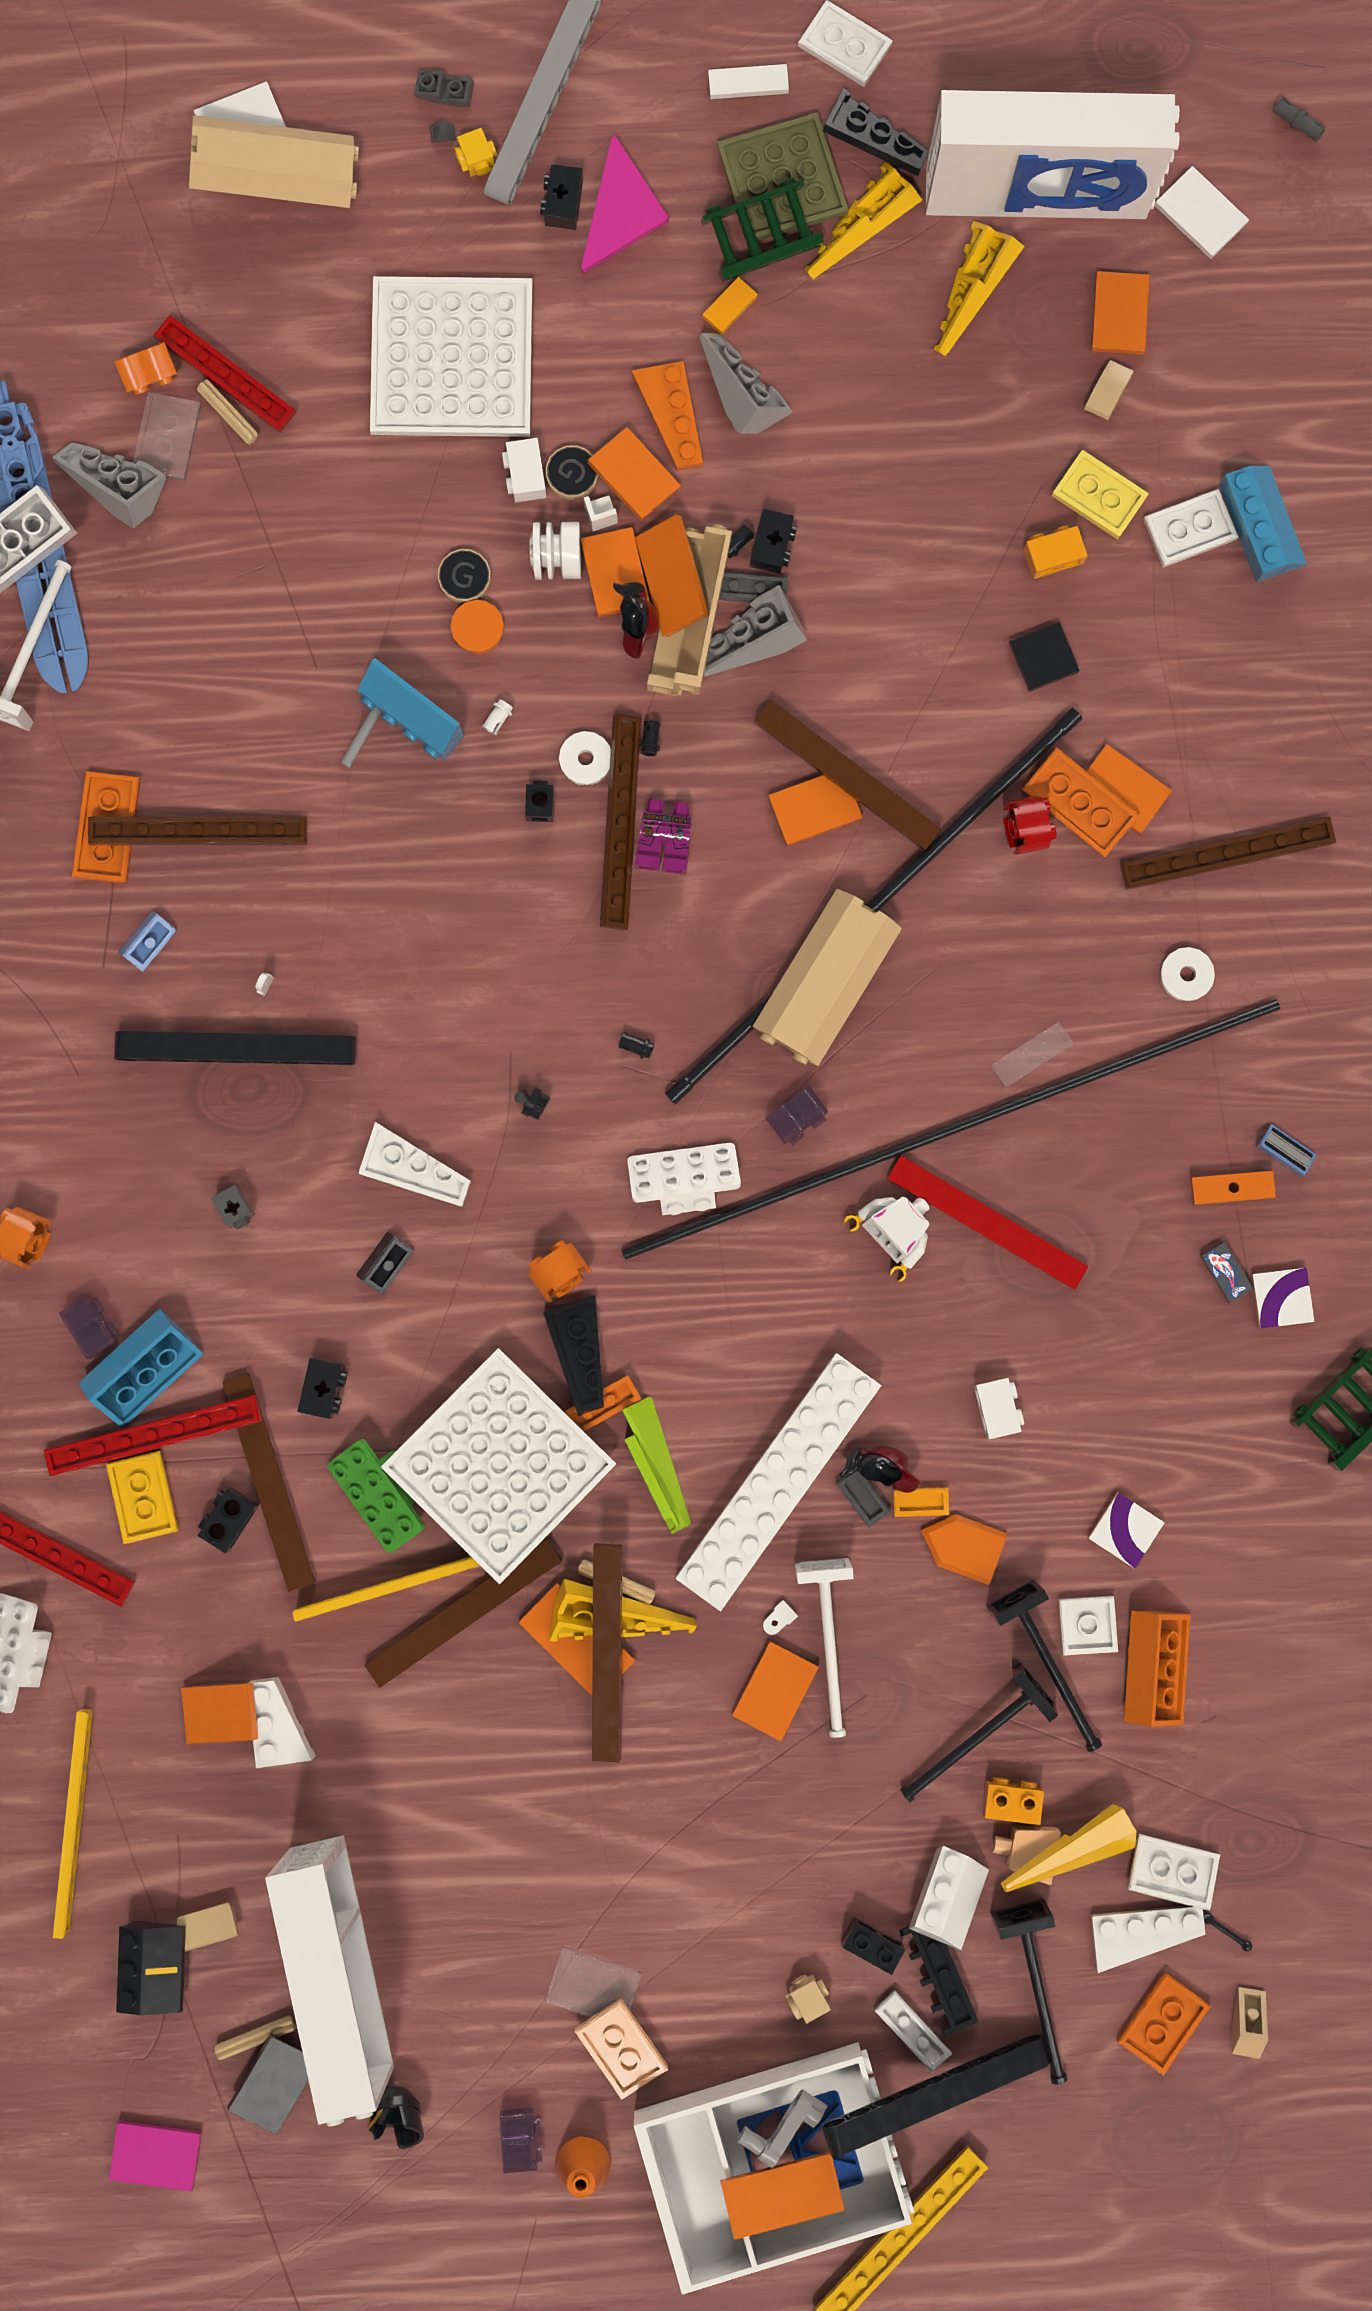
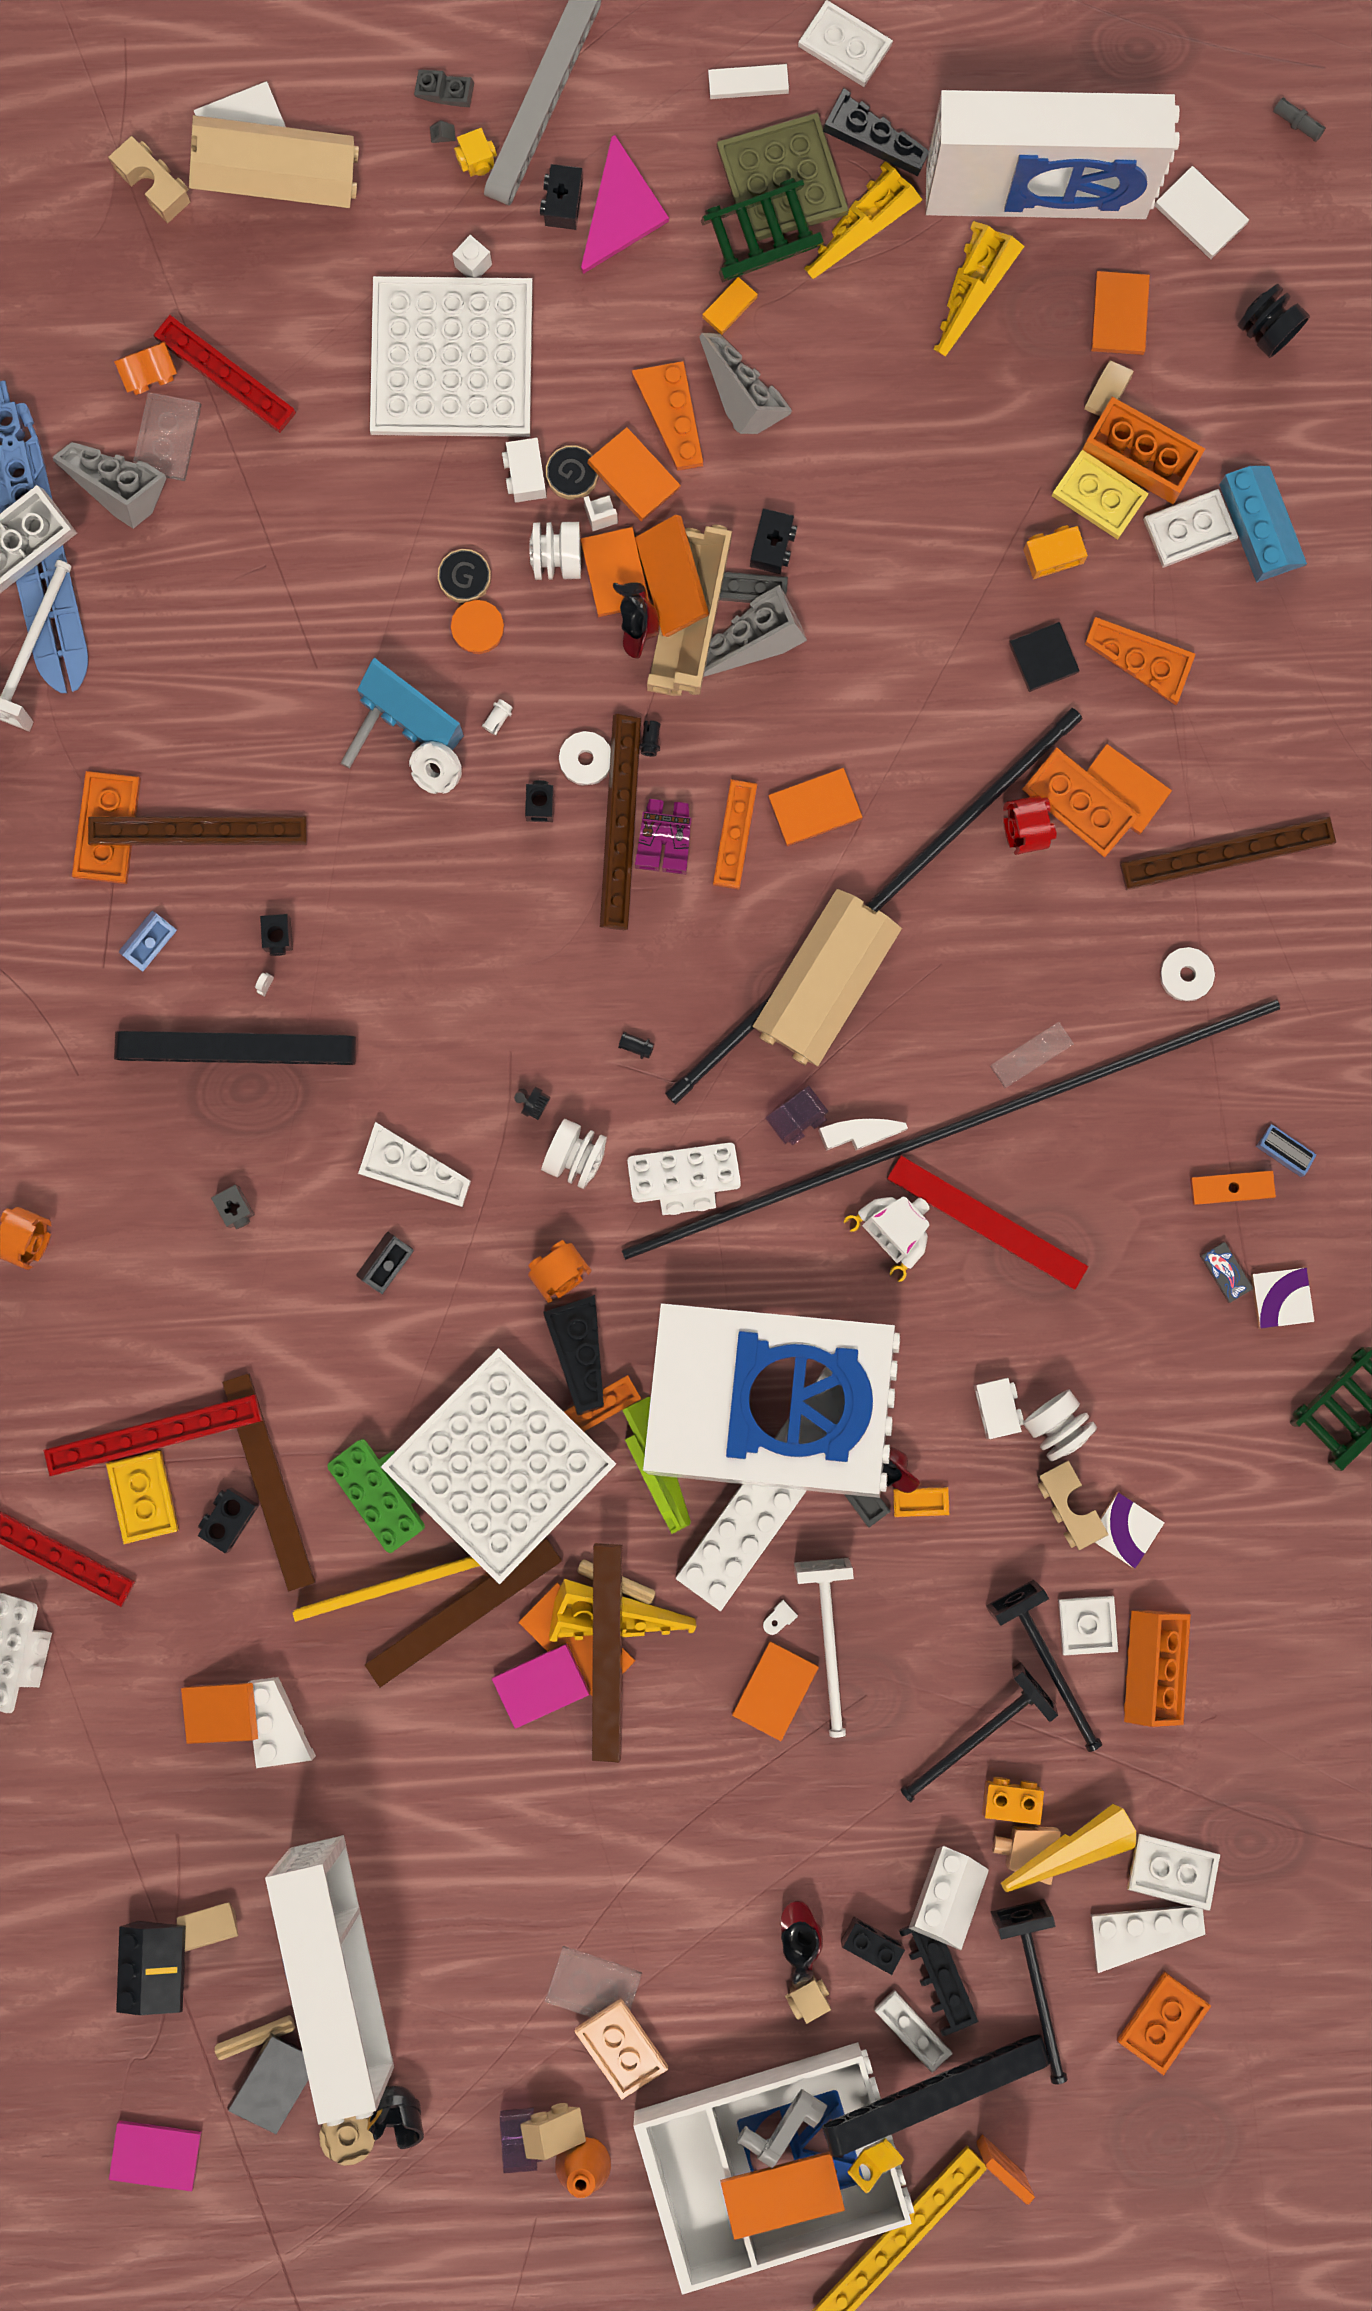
yellow tile [53,1709,93,1939] -> none
clear purple brick [59,1295,119,1359] -> none
dark azure slope [78,1309,204,1428] -> none
tan axle [197,379,259,445] -> none
black brick [297,1358,348,1419] -> none
black pin [728,524,754,559] -> none
reddish brown tile [754,700,942,851] -> none
orange tile [921,1514,1007,1585] -> none
black hinge [1203,1912,1253,1952] -> none
tan slope [1231,1987,1268,2059] -> none
none -> tan arch [109,136,190,223]
none -> black brick [260,914,293,956]
none -> tan tile [319,2116,375,2166]
none -> white tile [409,741,462,794]
none -> white brick [452,235,492,278]
none -> dark pink tile [492,1643,590,1729]
none -> tan brick [520,2103,586,2160]
none -> white wheel [541,1118,607,1189]
none -> white panel [643,1304,900,1498]
none -> orange tile [713,779,757,890]
none -> black hair [781,1901,823,1984]
none -> white slope [818,1119,908,1151]
none -> yellow bracket [847,2138,904,2193]
none -> orange tile [976,2134,1035,2205]
none -> white wheel [1023,1389,1097,1461]
none -> tan arch [1037,1461,1109,1551]
none -> orange slope [1082,397,1205,505]
none -> orange wing [1085,617,1196,705]
none -> black wheel [1237,284,1310,358]

